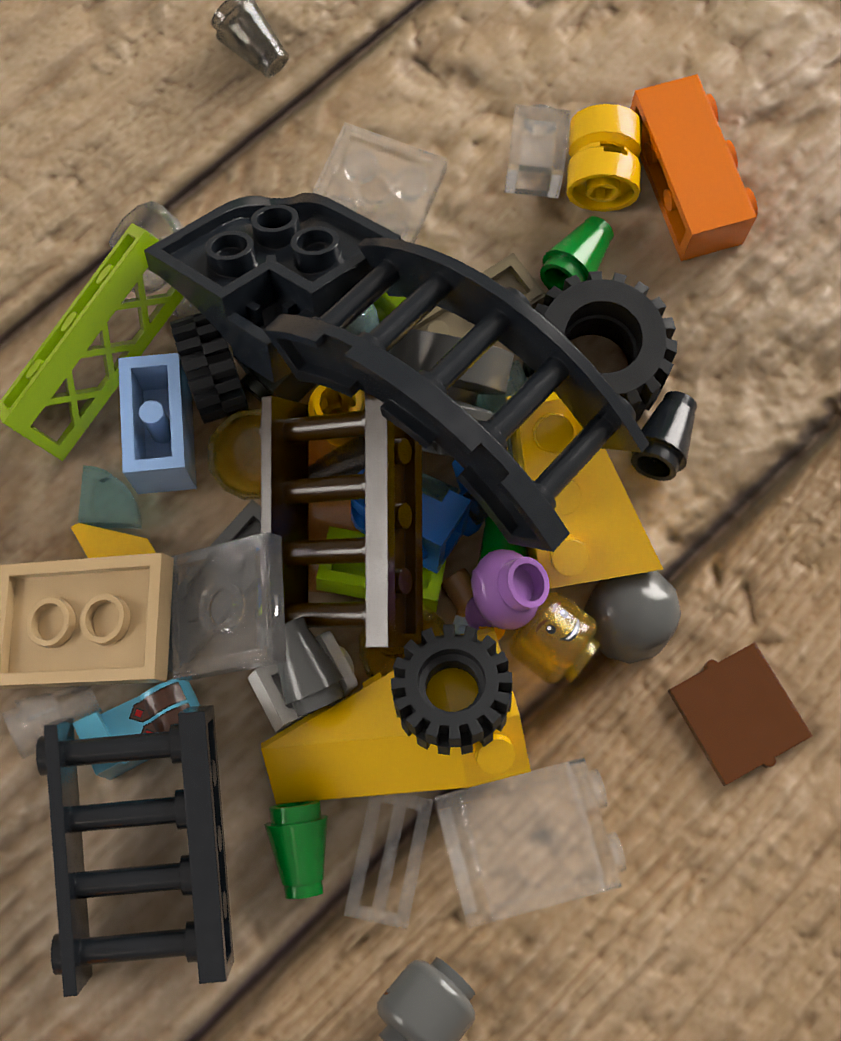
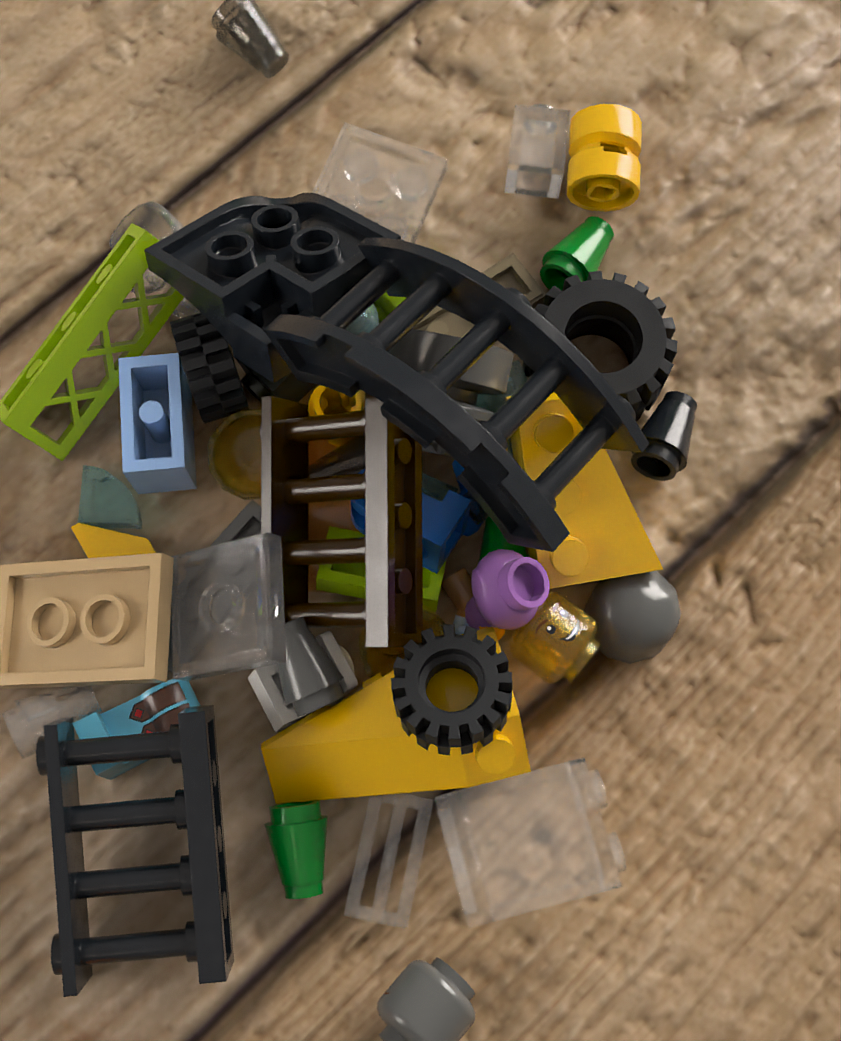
orange brick [630,74,758,261] -> none
reddish brown piece [668,642,813,786] -> none

